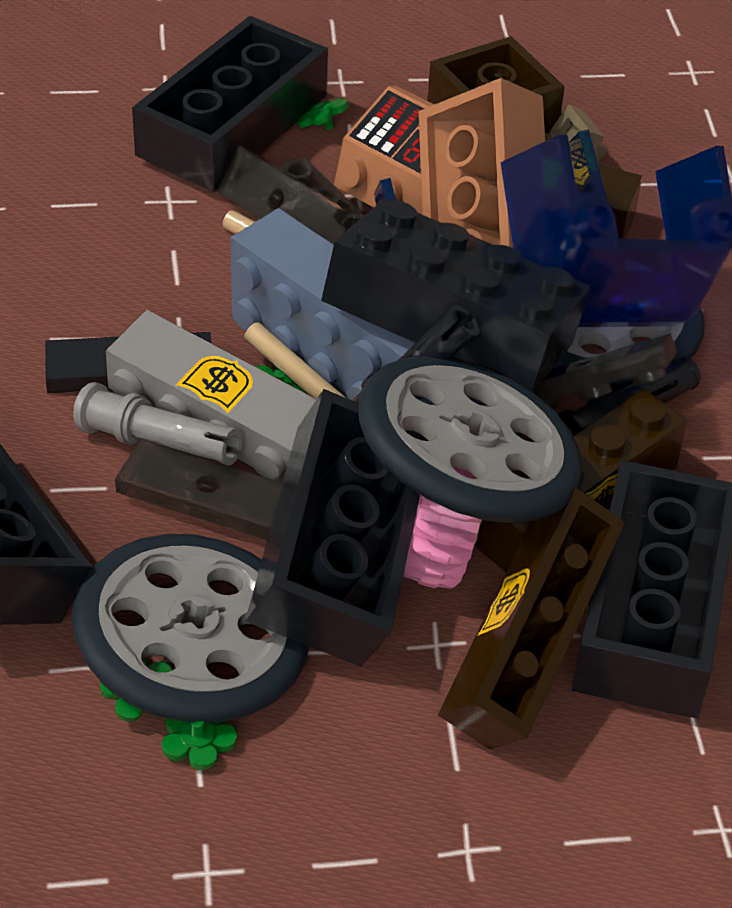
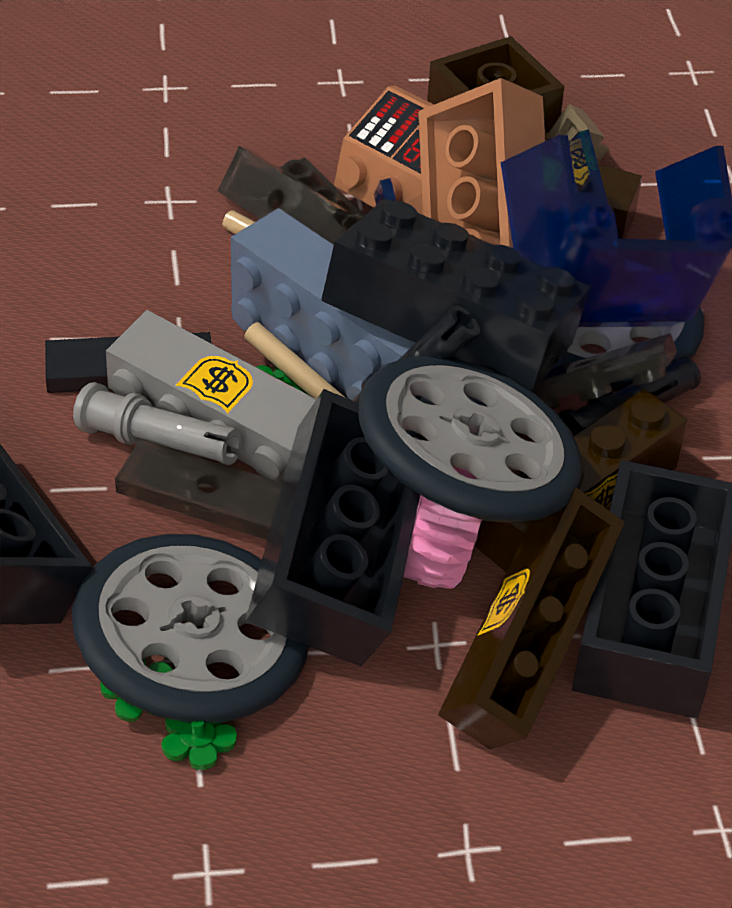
black brick [132,16,328,192] -> none
green plant [297,96,349,130] -> none

